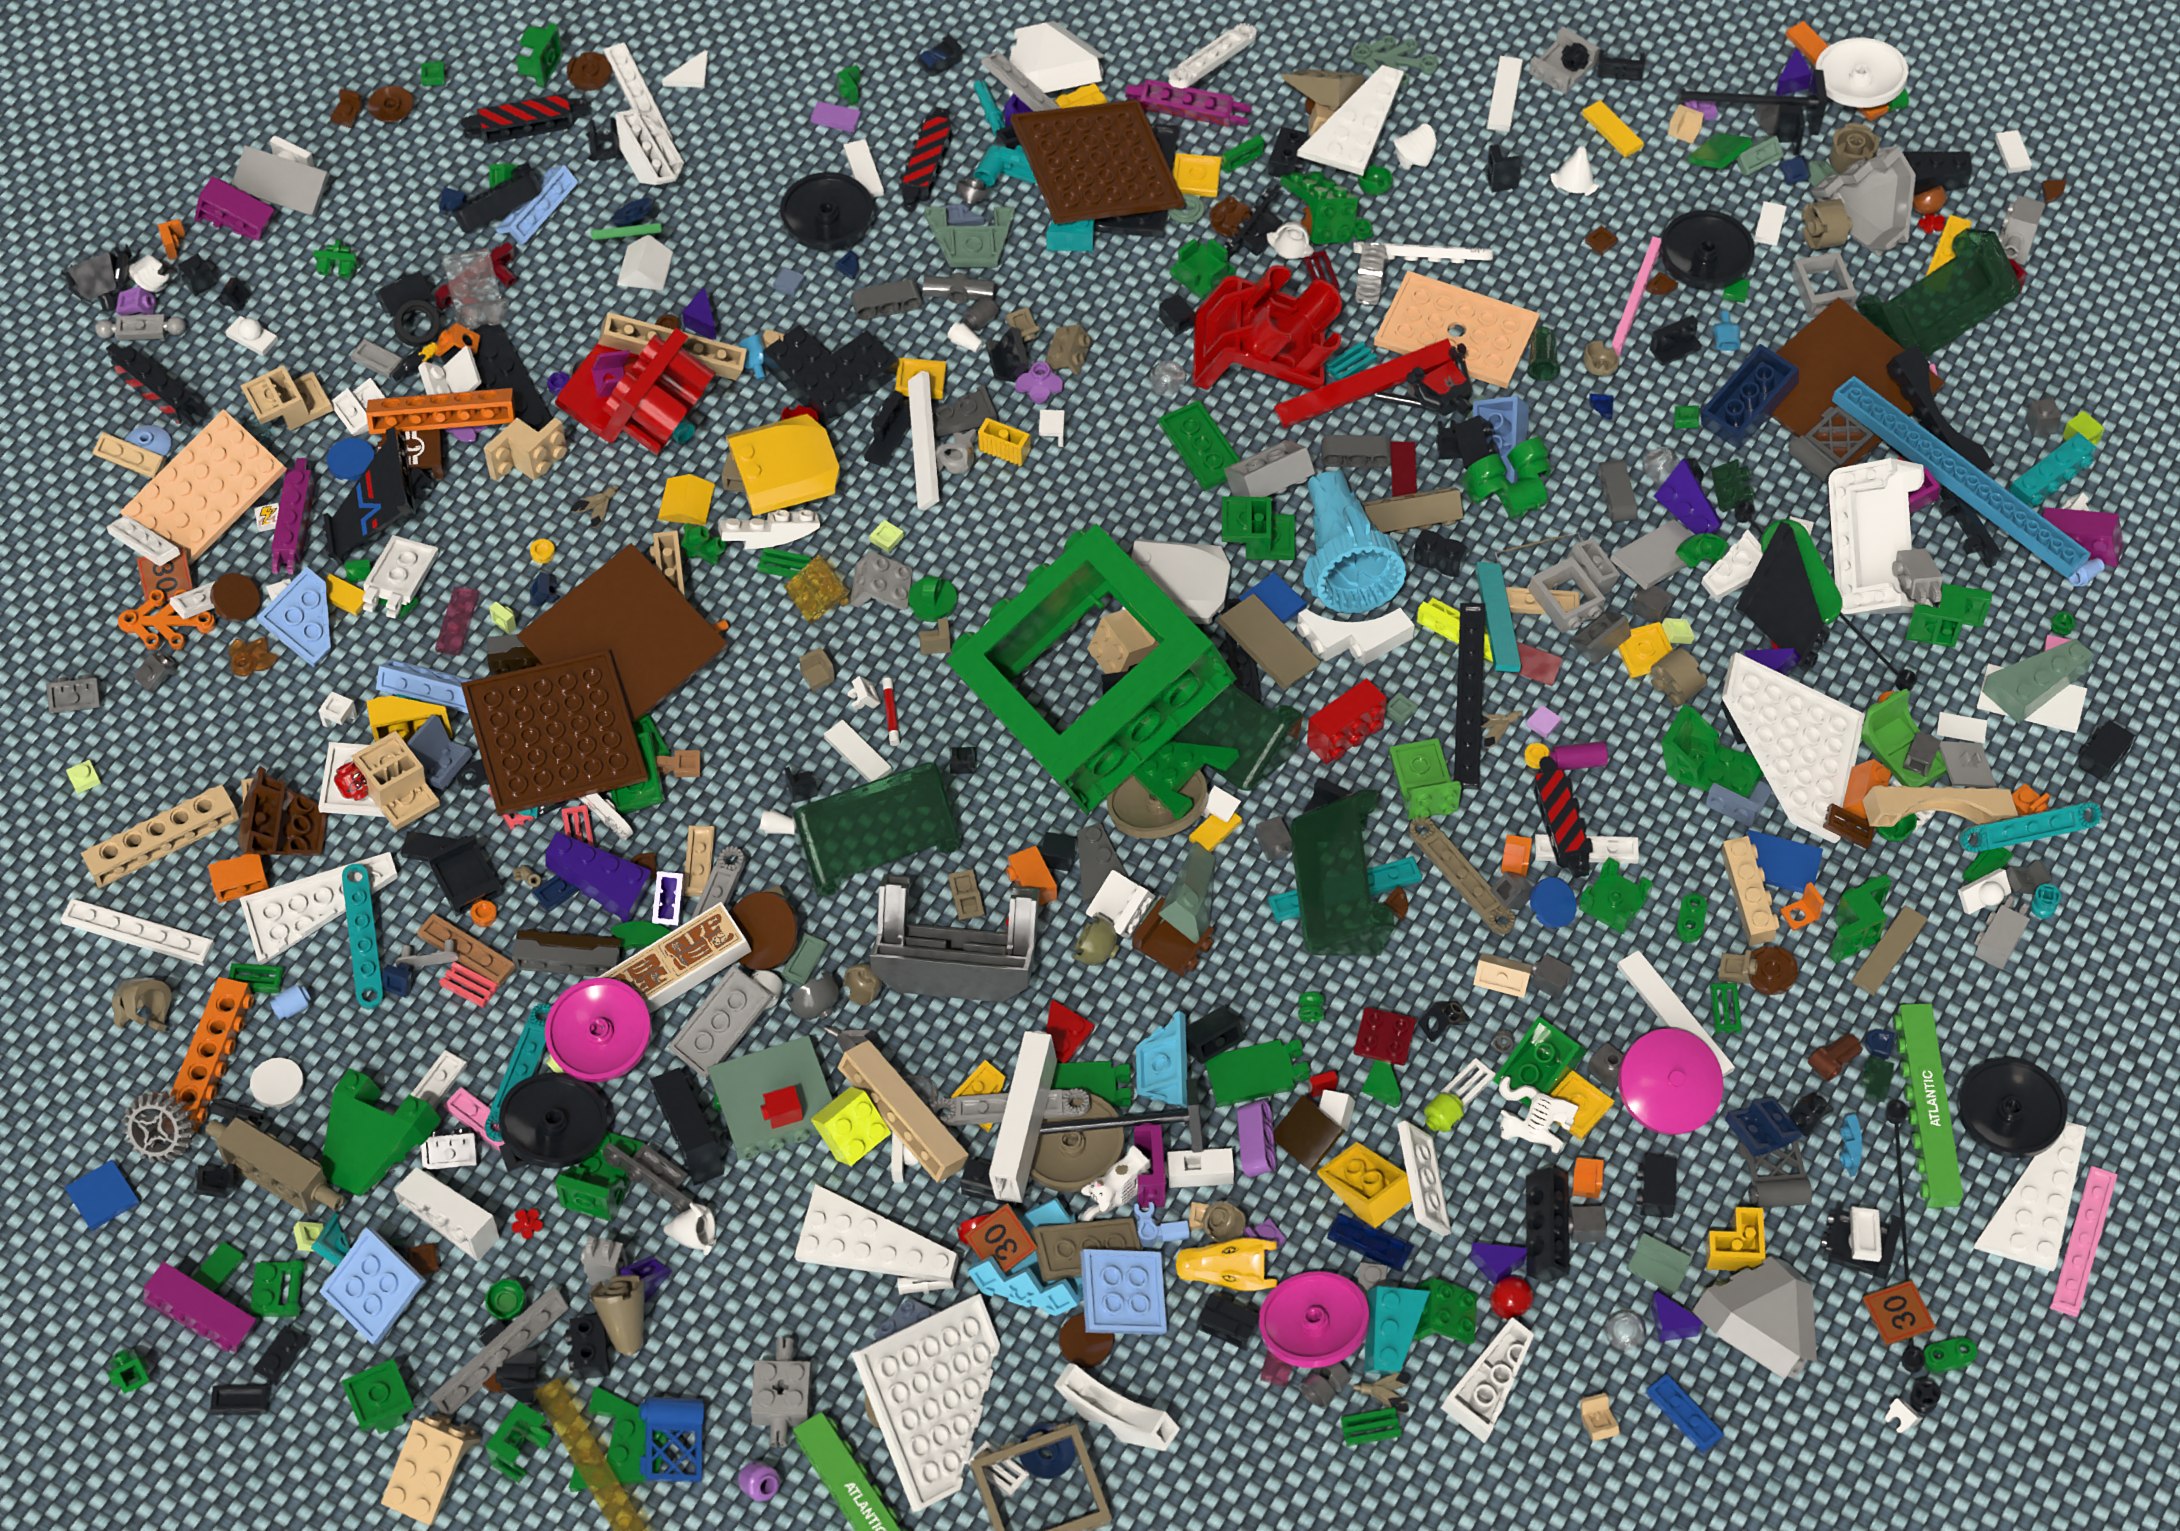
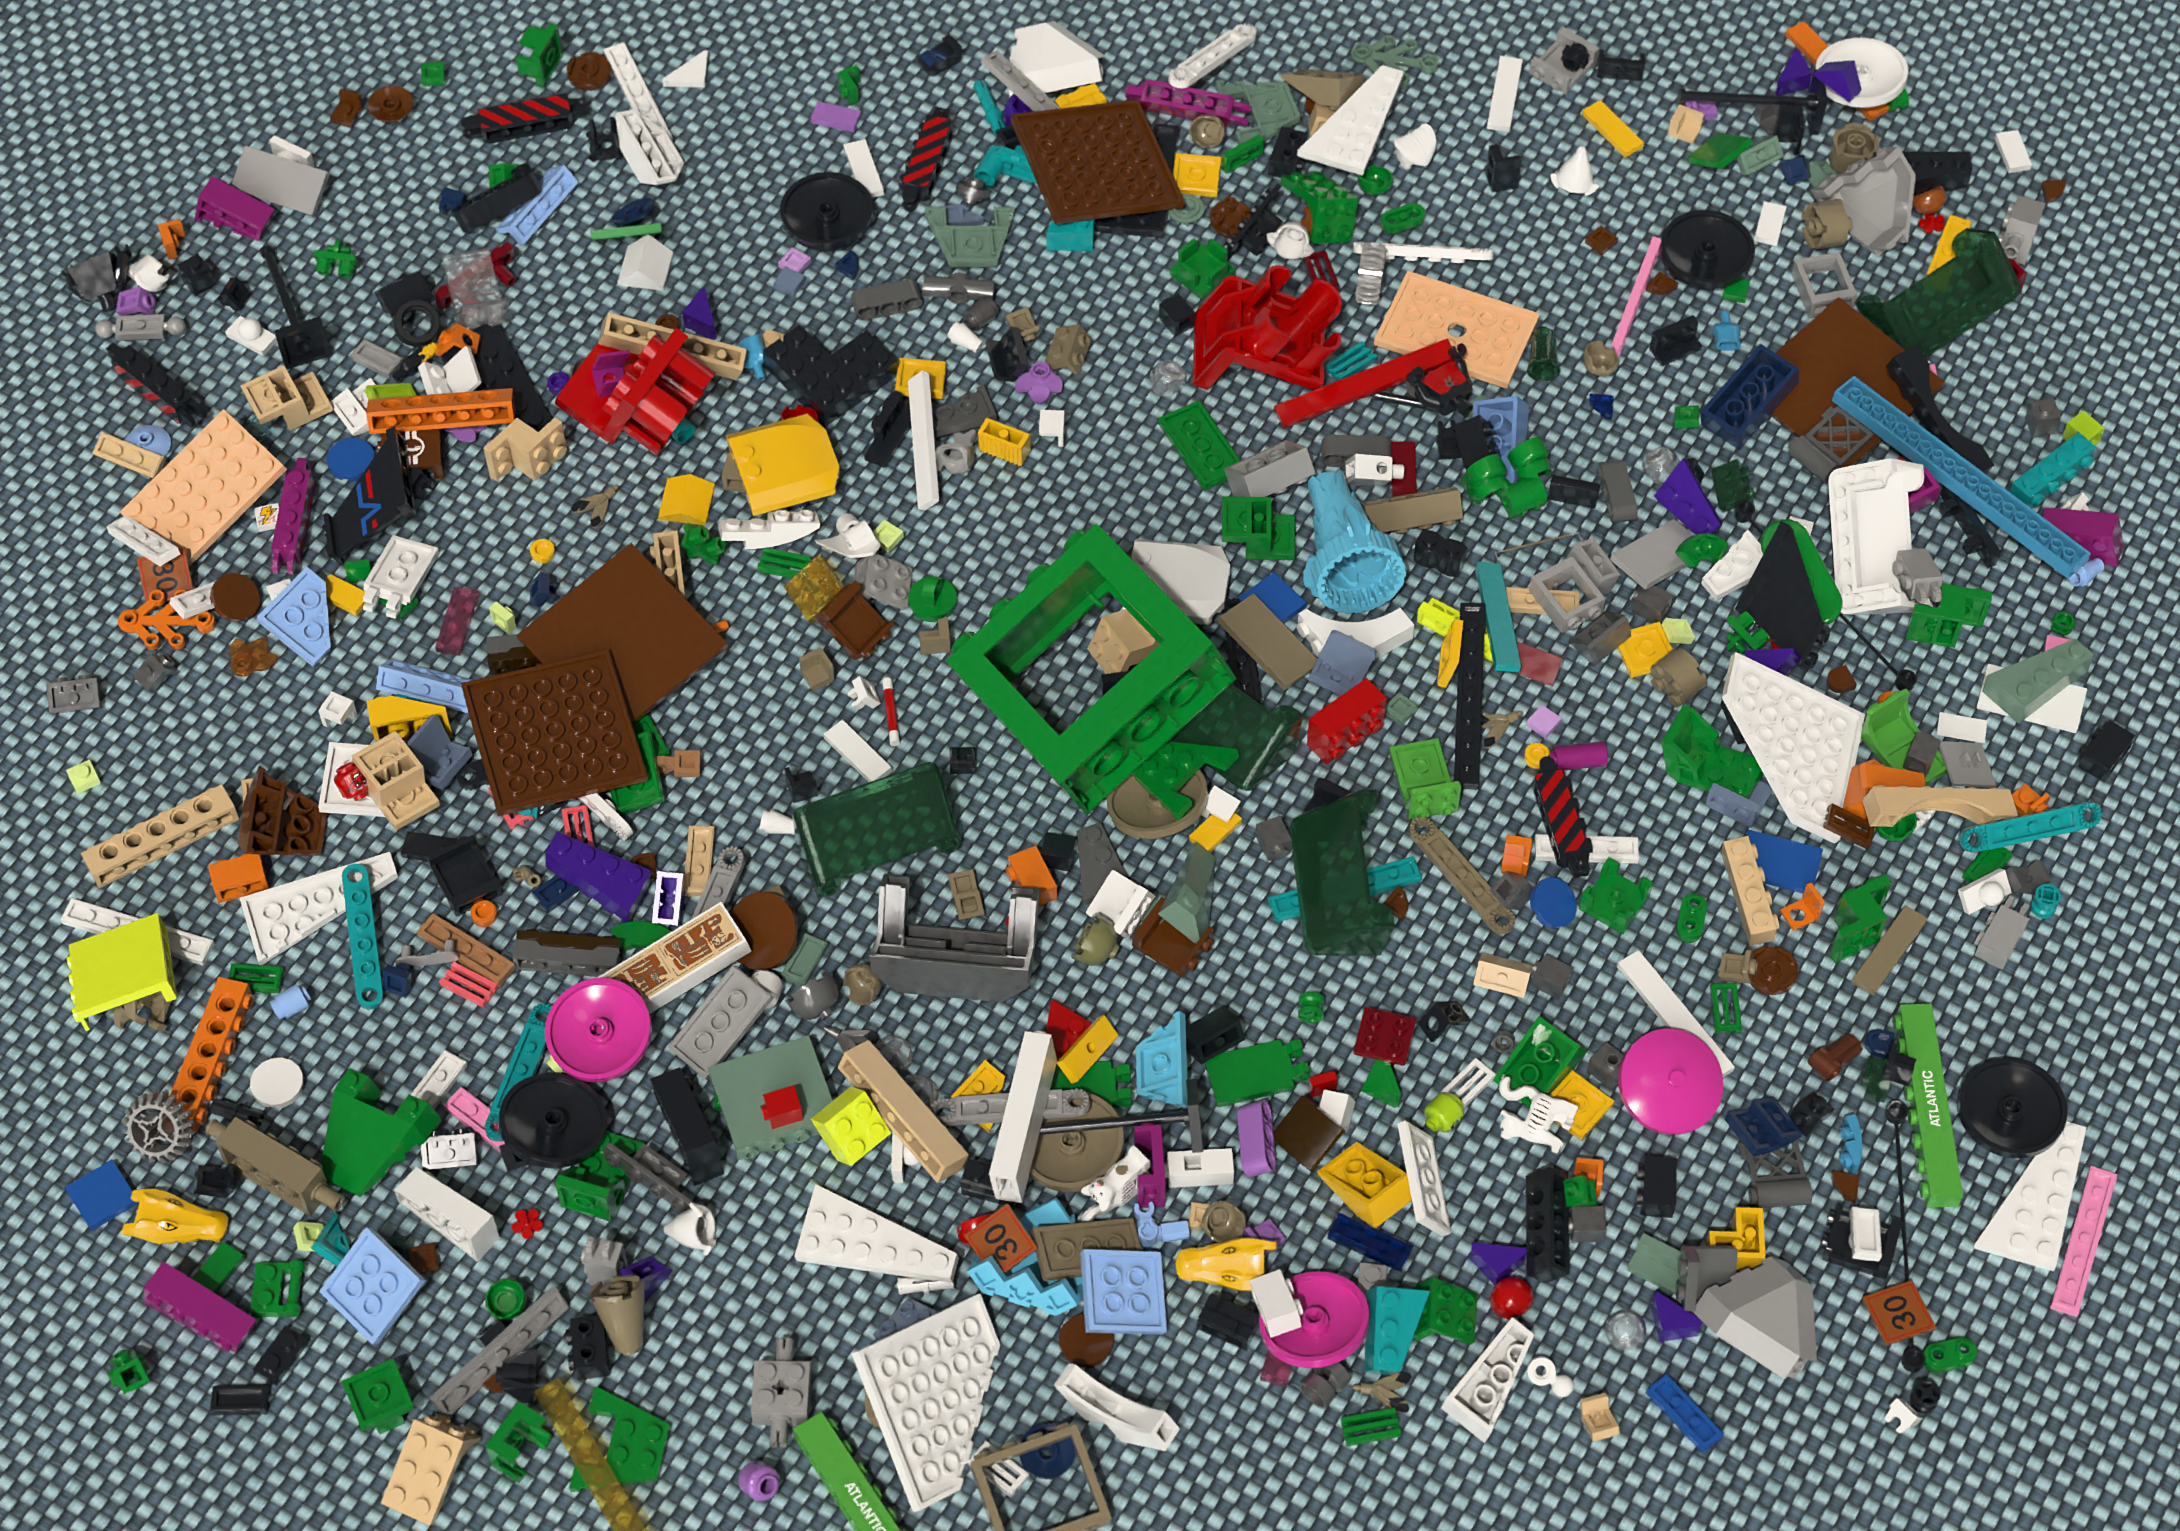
blue piece [639,1397,704,1483] -> none
green plate [1352,219,1373,240] -> none
none -> neon yellow panel [66,913,177,1031]
none -> yellow animal [122,1189,229,1245]
none -> black tile [260,245,331,370]
none -> lime tile [364,383,417,400]
none -> lavender tile [778,247,811,274]
none -> white panel [815,514,881,558]
none -> reddish brown panel [815,580,894,660]
none -> clear hair [875,1035,913,1074]
none -> yellow tile [1057,1015,1119,1084]
none -> dark tan hair [1189,114,1226,148]
none -> sand green wing [1216,80,1301,145]
none -> white brick [1249,1270,1303,1338]
none -> sand blue bracket [1308,630,1377,696]
none -> white torso [1345,454,1404,486]
none -> green plate [1381,203,1425,234]
none -> yellow tile [1437,619,1463,688]
none -> white plate [1527,1356,1574,1397]
none -> black panel [1548,475,1601,509]
none -> green bracket [1563,1175,1597,1207]
none -> dark grey bracket [1676,1246,1738,1311]
none -> green hips [1726,611,1770,655]
none -> dark purple slope [1814,60,1862,103]
none -> reddish brown tile [1826,665,1857,693]
none -> reddish brown tile [1831,1171,1860,1203]
none -> orange tile [1859,763,1926,791]
none -> black panel [1882,1042,1916,1086]

